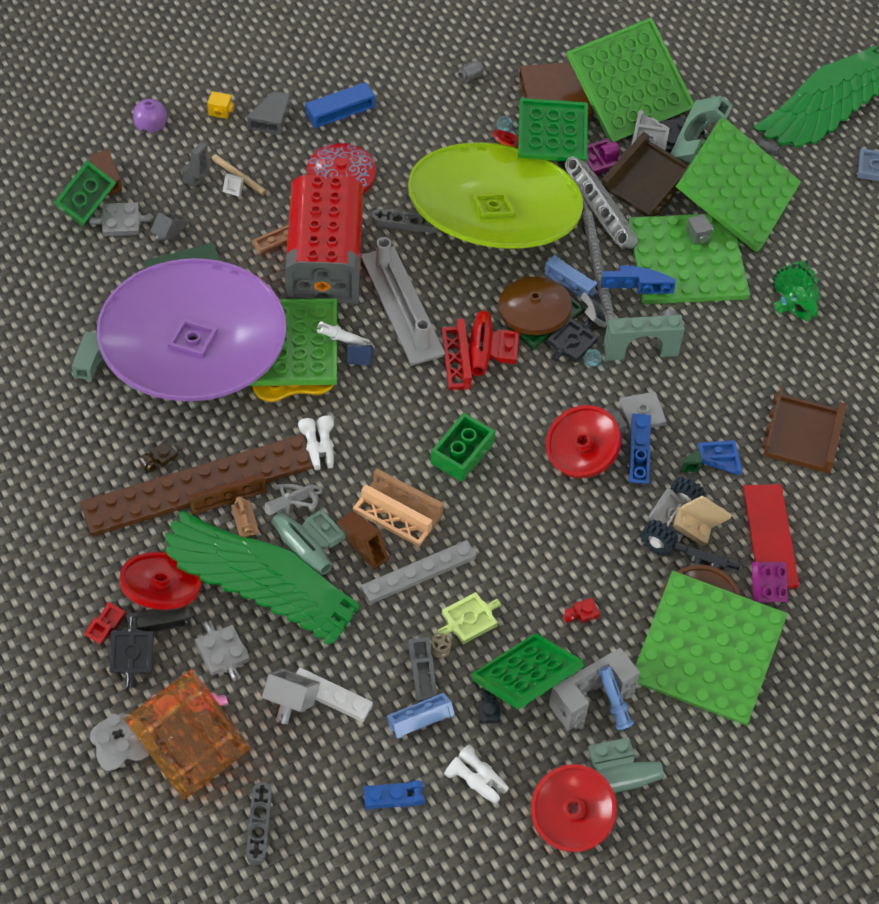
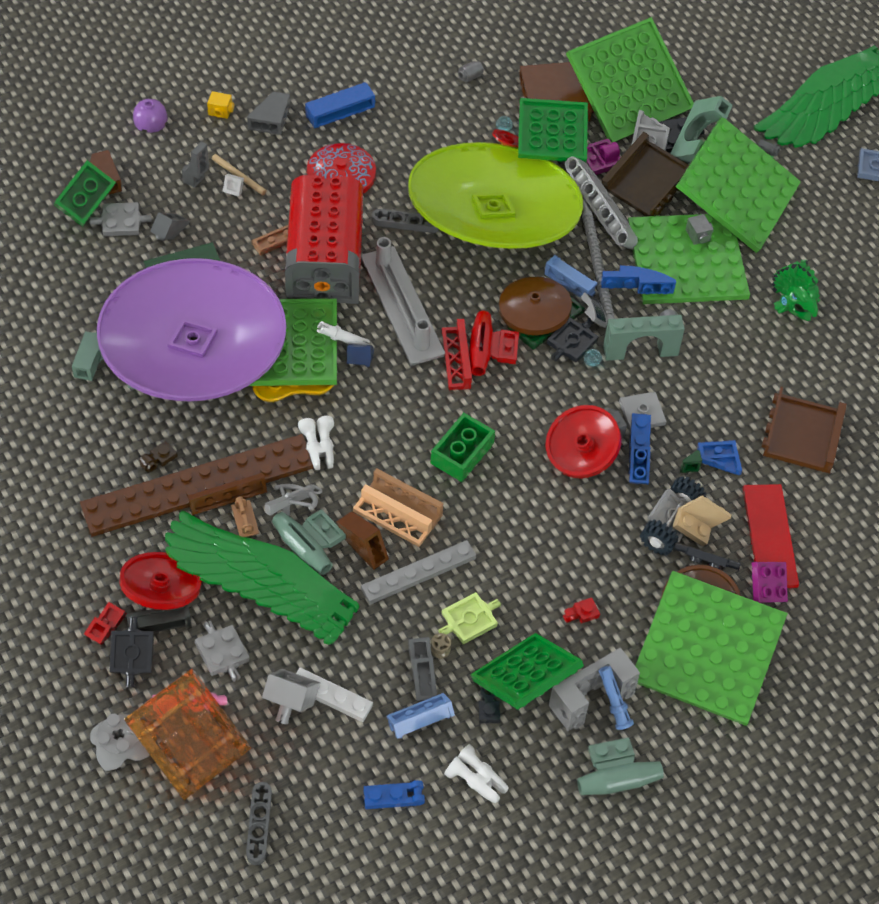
red dish [531,764,618,853] -> none

